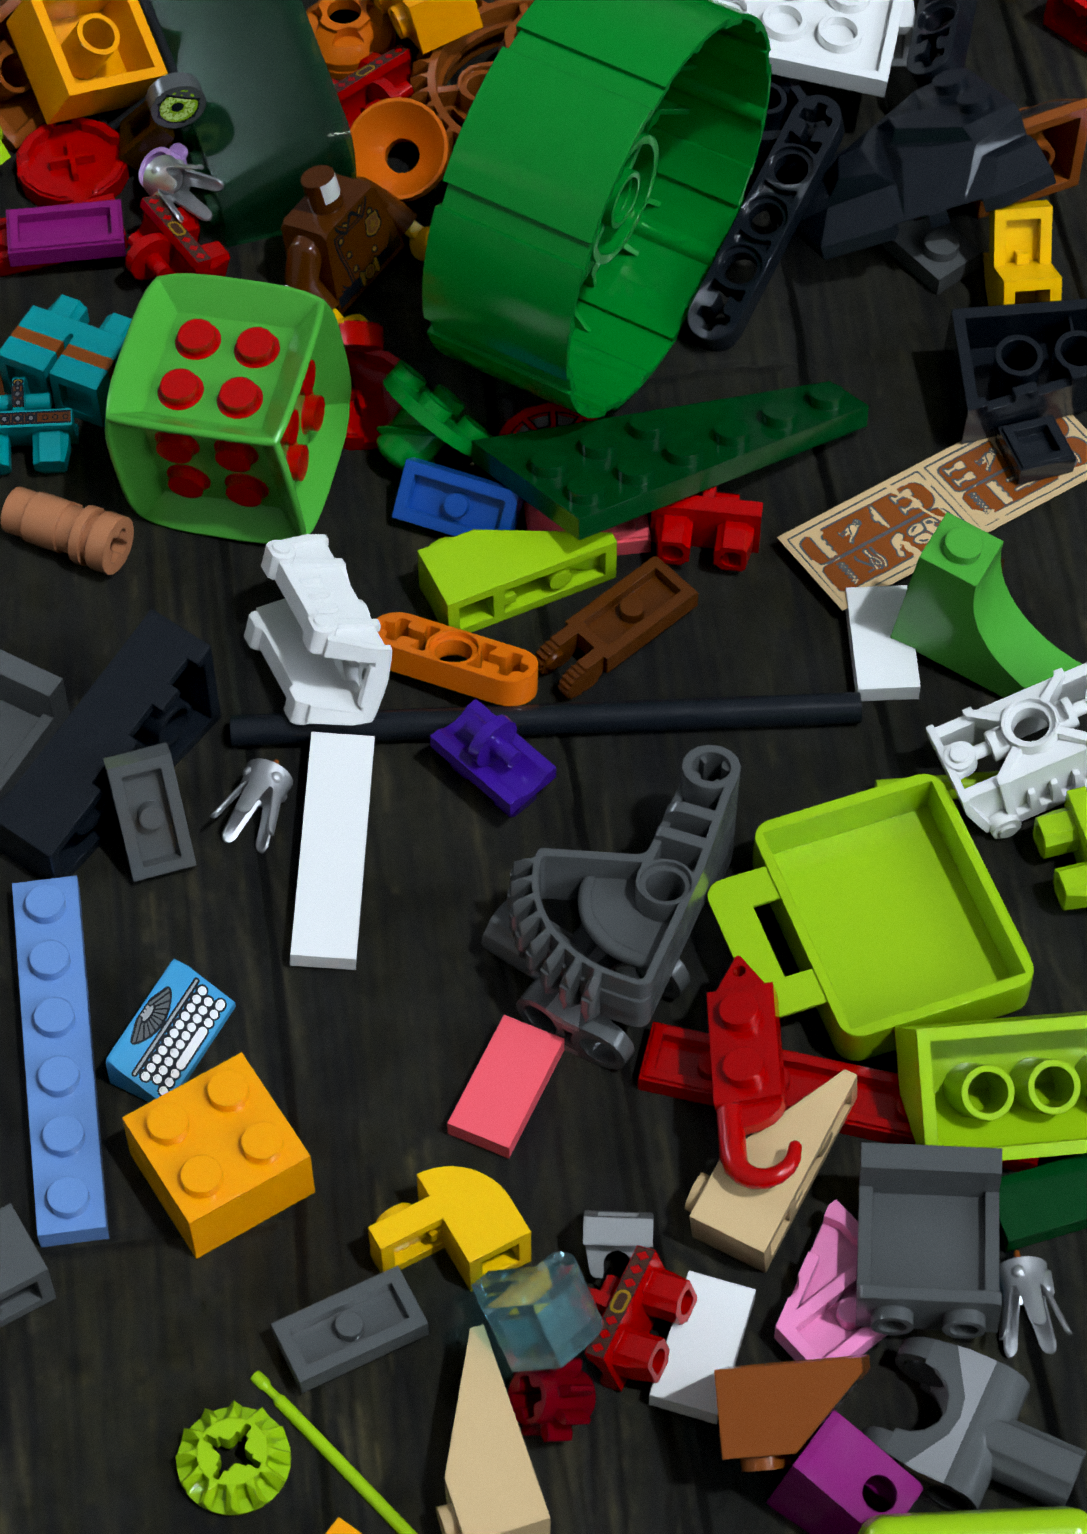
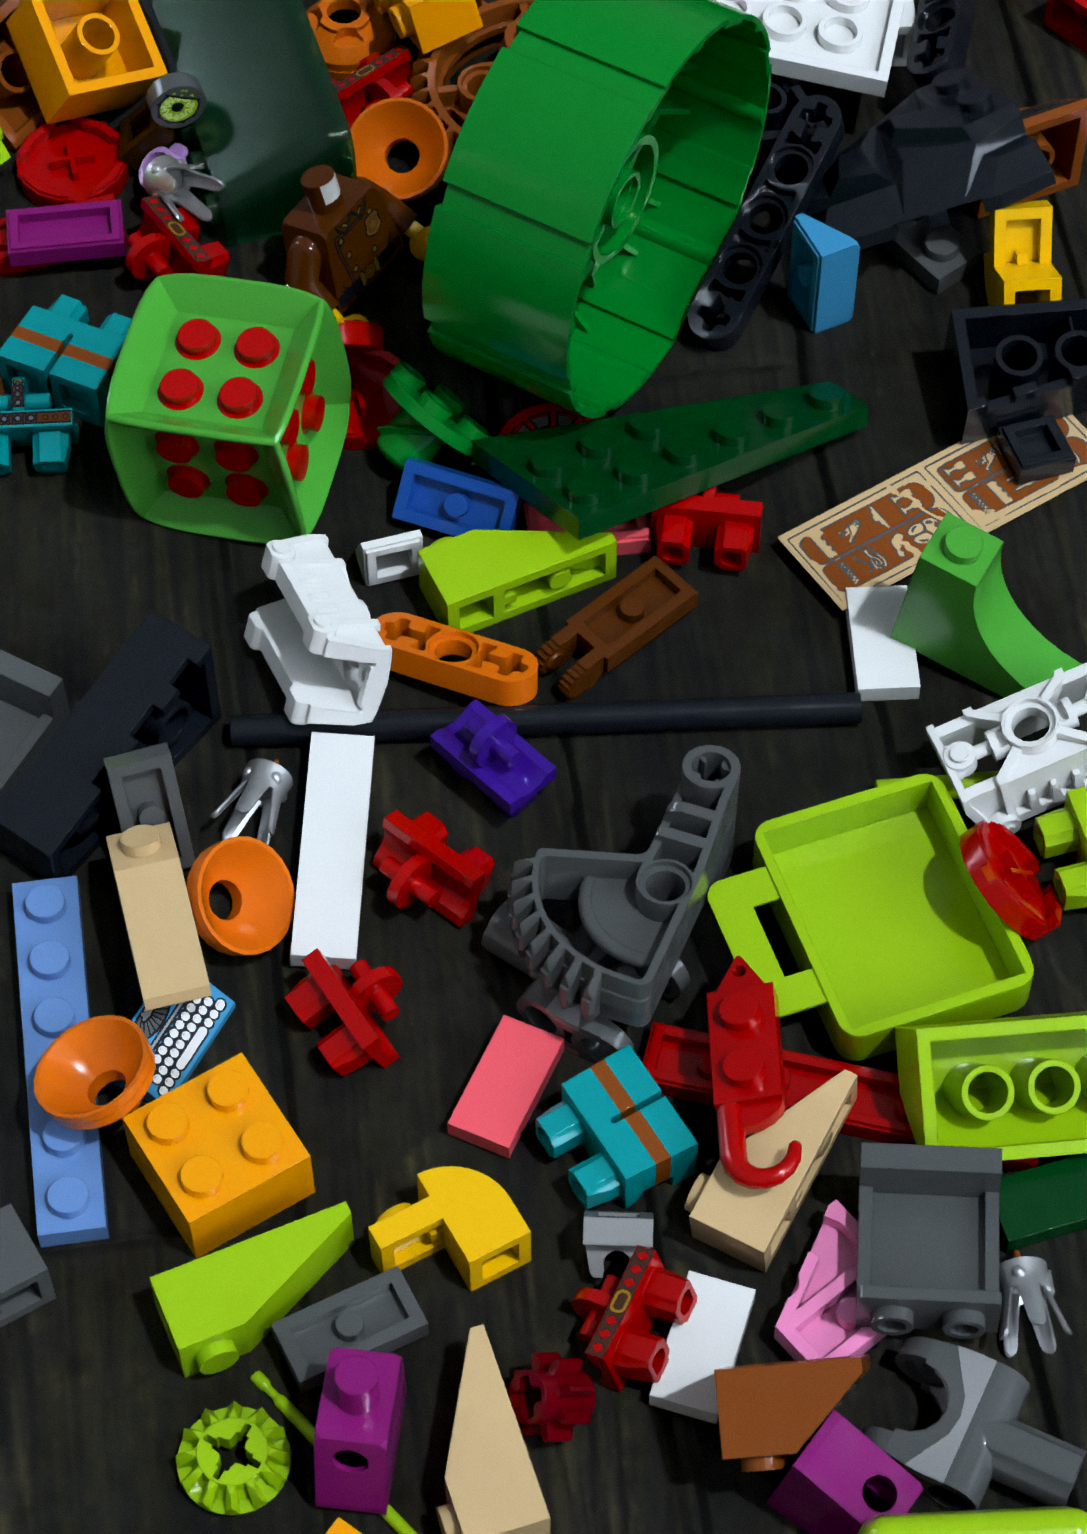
nougat axle [1,486,134,575] -> none
clear light blue brick [471,1252,604,1372] -> none
none -> orange piece [34,1015,156,1130]
none -> tan slope [106,822,212,1011]
none -> lime slope [149,1201,355,1378]
none -> orange piece [186,836,295,956]
none -> red hips [284,948,403,1077]
none -> magenta torso [314,1347,407,1515]
none -> white slope [356,529,423,586]
none -> red hips [372,809,495,928]
none -> teal hips [535,1044,698,1210]
none -> dark azure slope [787,213,860,334]
none -> red tile [959,820,1062,941]

